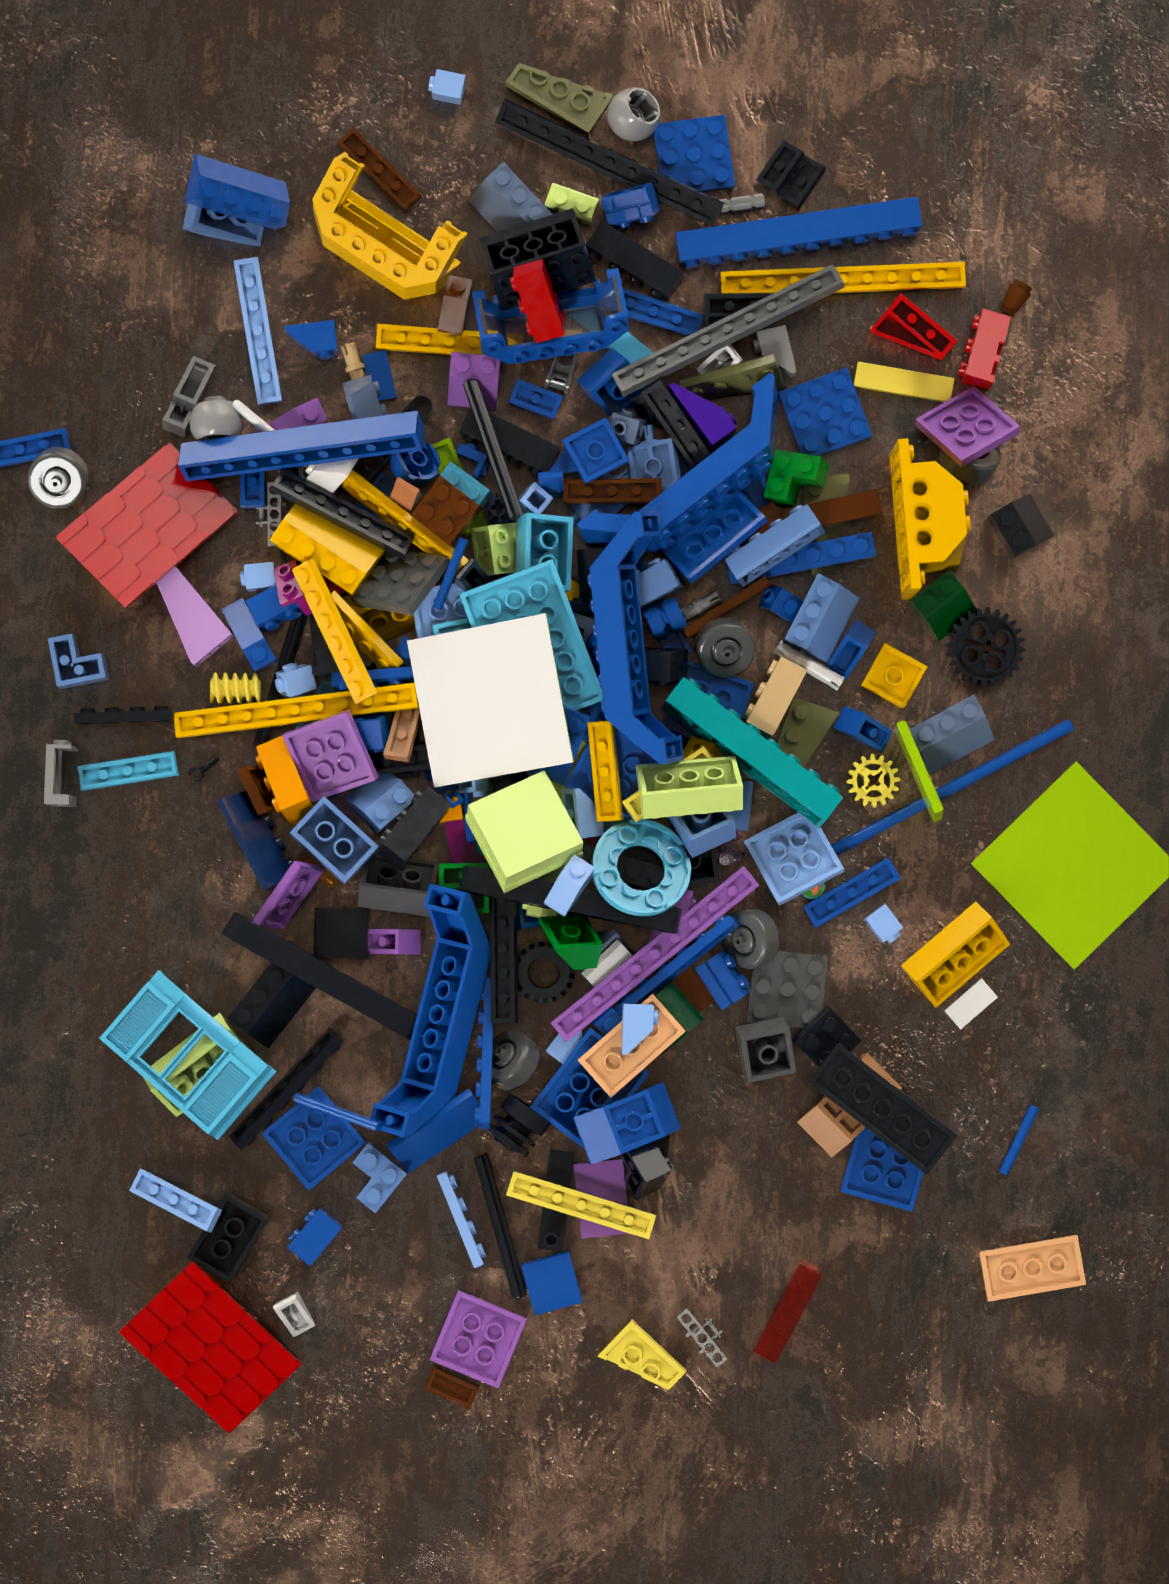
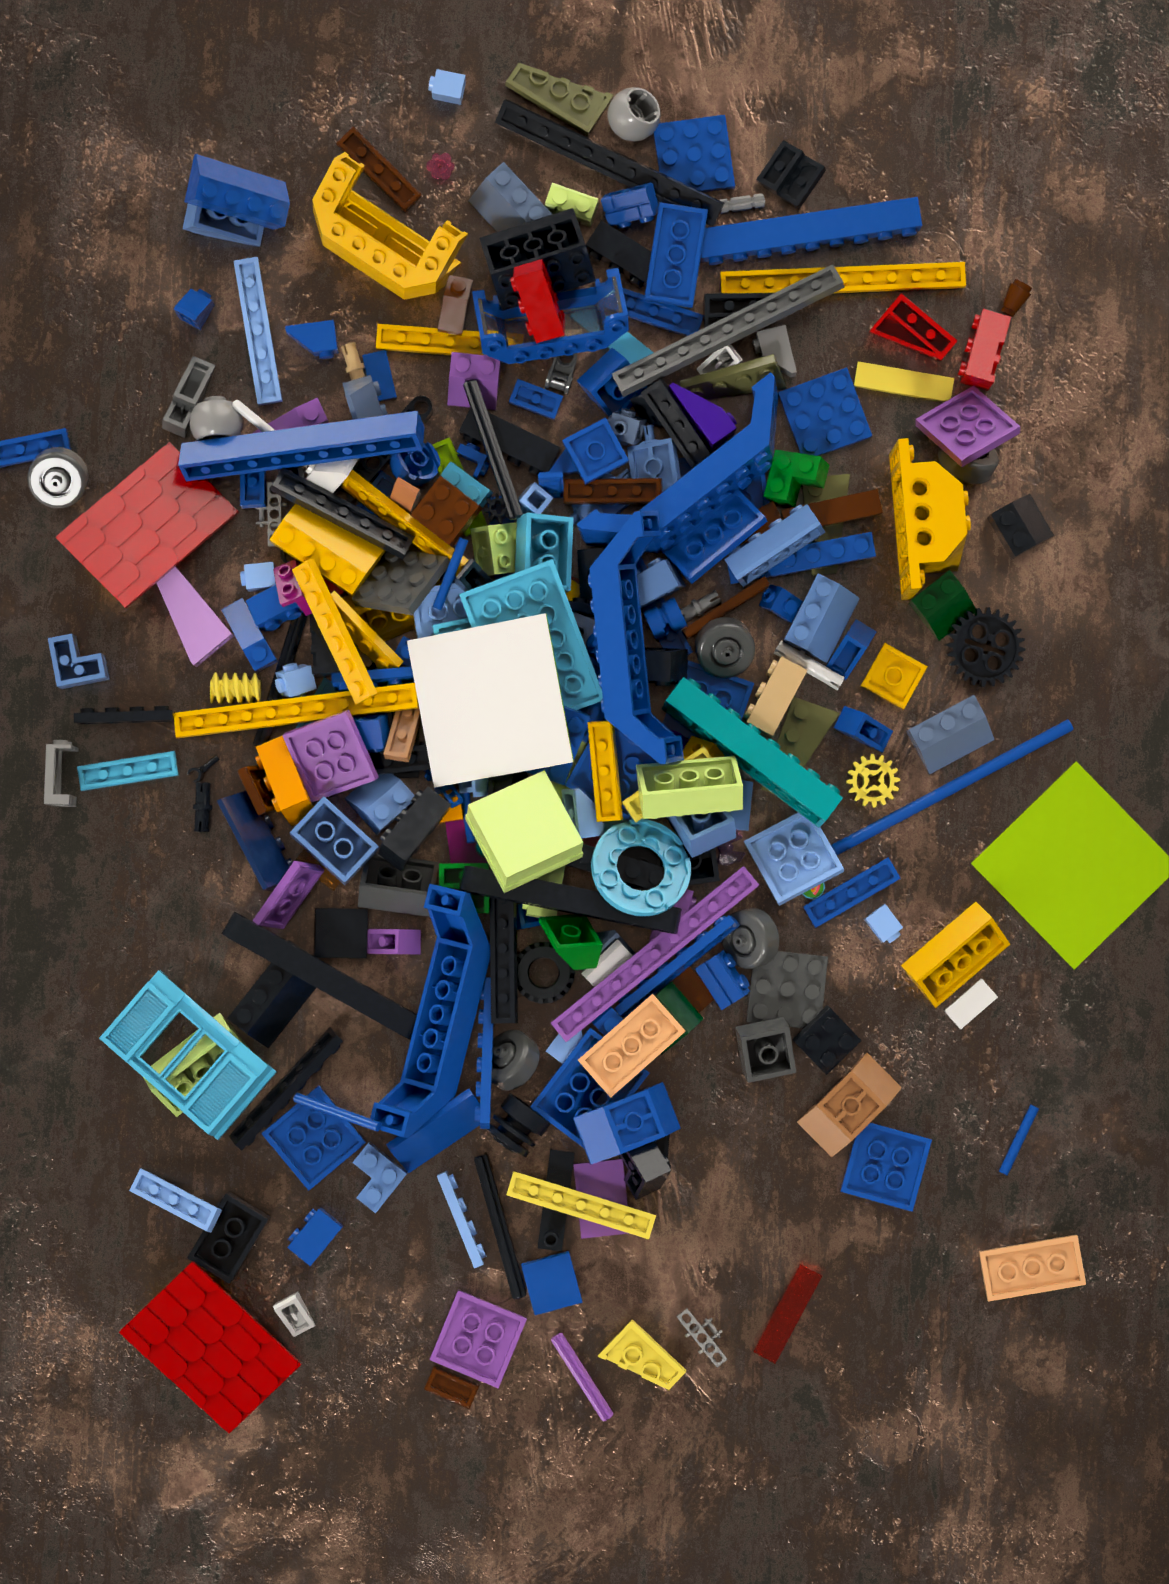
light blue slope [544,854,595,917] -> none
light blue slope [621,1004,658,1055] -> none
black plate [807,1043,957,1175] -> none
lime tile [895,720,944,823] -> none
none -> blue slope [174,289,215,330]
none -> black pin [193,782,212,832]
none -> clear pink plant [426,153,455,180]
none -> medium lavender axle [551,1333,613,1422]
none -> blue tile [644,202,708,308]

